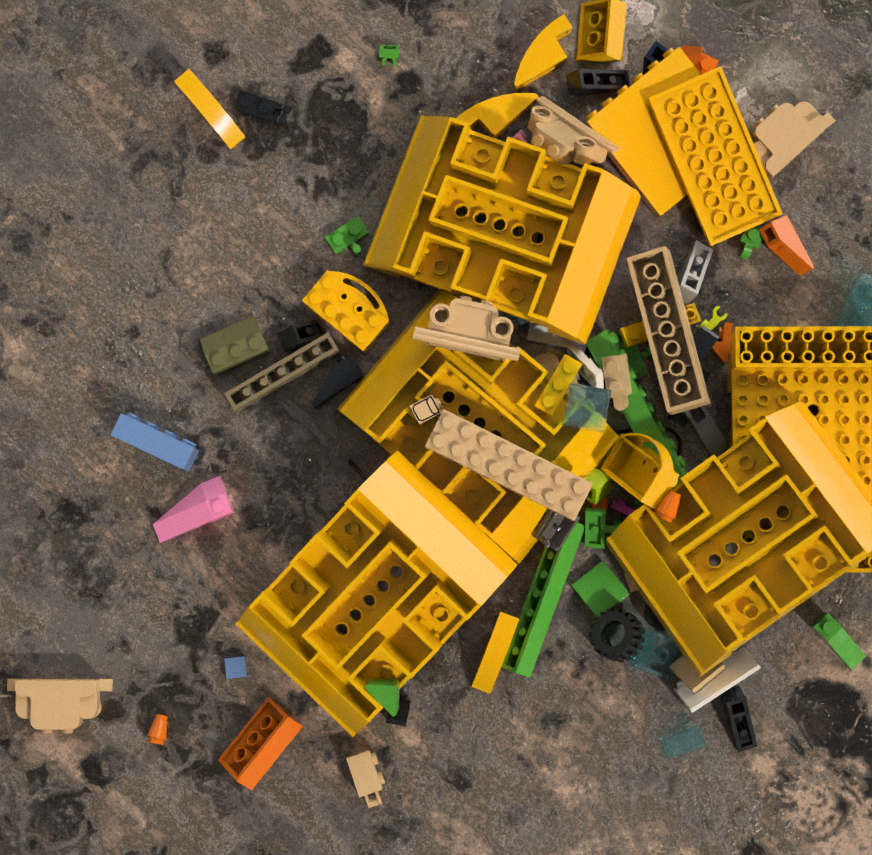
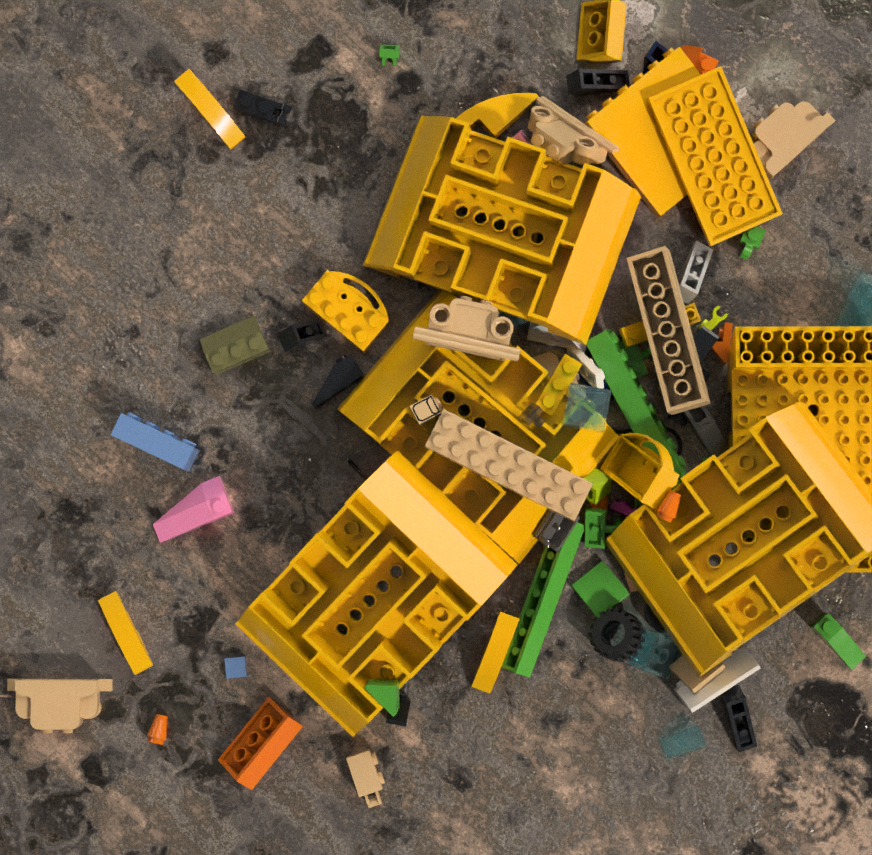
dark tan brick [224,332,340,413] -> none
bright green plate [325,216,369,256] -> none
yellow slope [513,14,572,92] -> none
tan brick [602,353,632,411] -> none
orange slope [759,215,814,276] -> none
none -> yellow slope [98,591,153,675]
none -> clear smoke tile [518,402,545,428]

